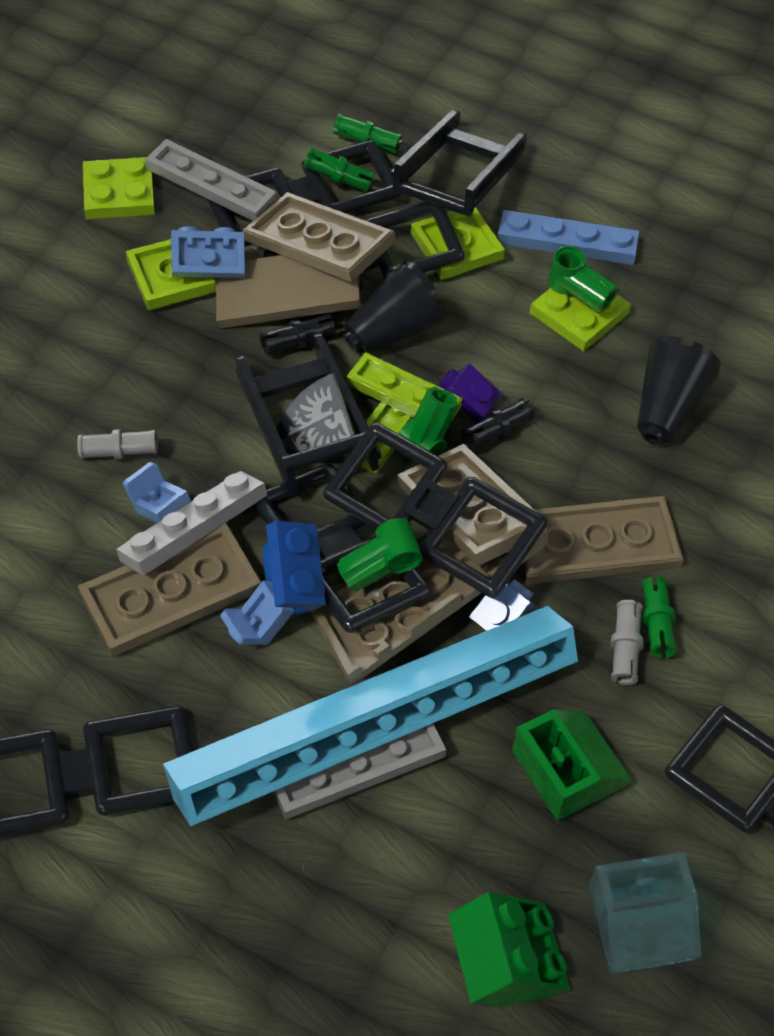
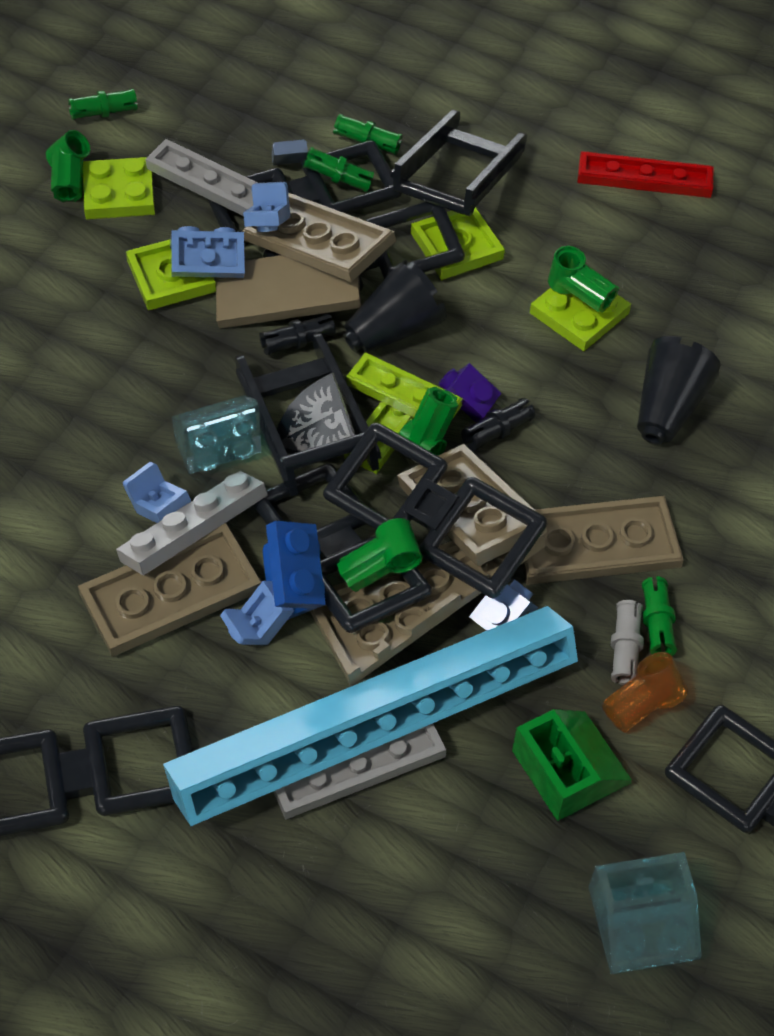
light grey pin [77,429,158,460] -> none
green slope [448,892,571,1008] -> none
medium blue plate [497,210,639,265] -> none
none -> green piece [46,130,91,202]
none -> green pin [68,88,138,120]
none -> clear light blue slope [172,395,261,474]
none -> medium blue bracket [243,182,290,232]
none -> sand blue tile [271,139,308,165]
none -> red tile [577,151,714,198]
none -> clear orange piece [602,652,688,733]

